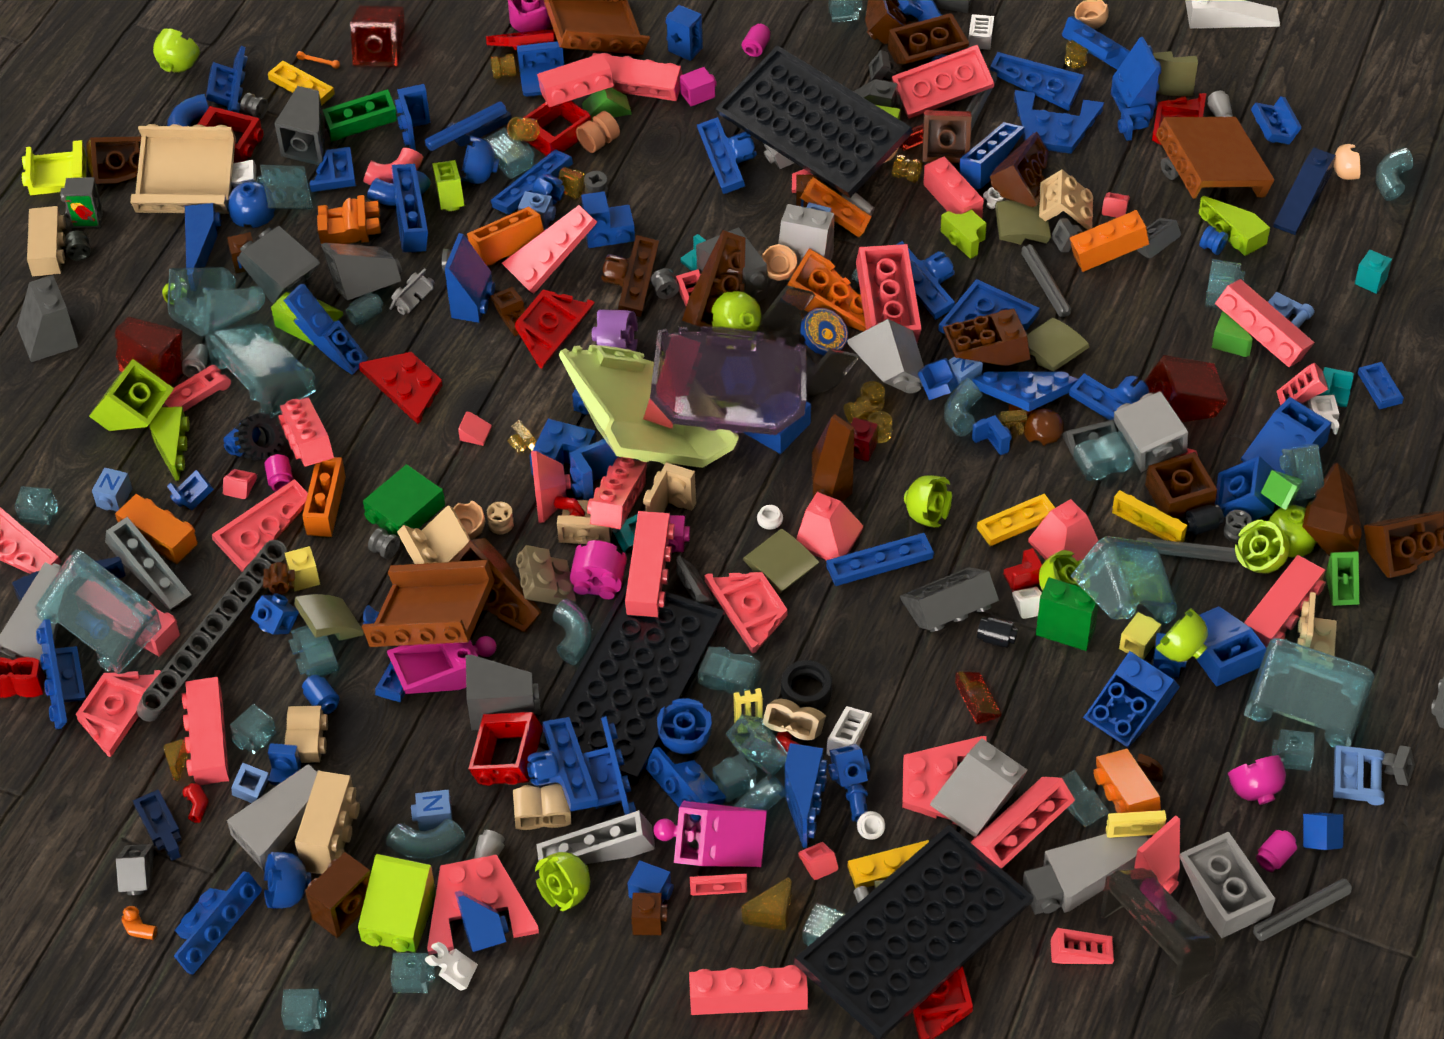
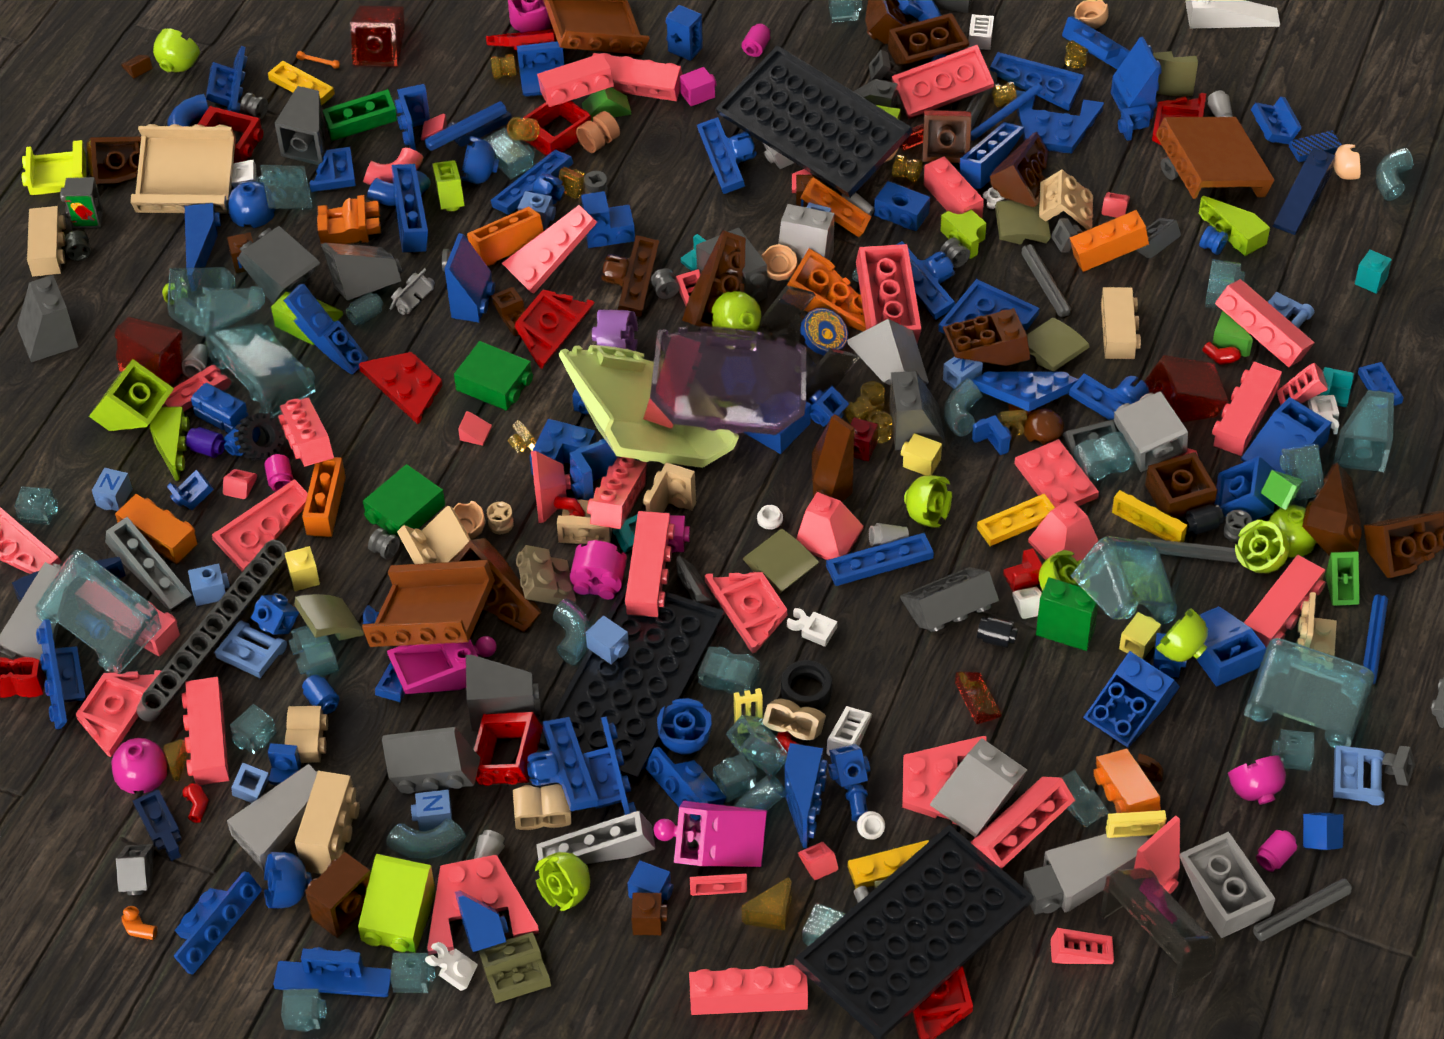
reddish brown gear [263,562,295,595] -> none
blue panel [918,358,959,400] -> none
none -> dark pink cylinder [111,738,168,794]
none -> reddish brown slope [121,54,153,79]
none -> dark purple brick [186,427,225,458]
none -> medium blue brick [188,563,230,606]
none -> blue brick [191,383,248,433]
none -> medium blue plate [215,620,287,678]
none -> blue bracket [273,947,392,997]
none -> dark grey slope [382,727,481,794]
none -> coral slope [421,114,447,141]
none -> green brick [454,341,533,411]
none -> olive slope [478,932,551,1003]
none -> medium blue brick [586,615,629,664]
none -> white plate [787,608,837,647]
none -> blue brick [809,386,849,427]
none -> light grey cone [869,523,909,546]
none -> blue brick [874,181,930,231]
none -> dark grey slope [889,371,945,450]
none -> light yellow brick [901,433,942,476]
none -> dark grey wheel [940,238,970,268]
none -> blue bar [970,83,1043,141]
none -> clear yellow wheel [992,82,1017,107]
none -> coral plate [1015,439,1099,508]
none -> tan brick [1101,287,1141,359]
none -> red arm [1202,342,1241,365]
none -> coral brick [1212,362,1282,457]
none -> tile [1289,130,1342,162]
none -> clear light blue slope [1333,390,1394,472]
none -> blue axle [1361,594,1388,685]

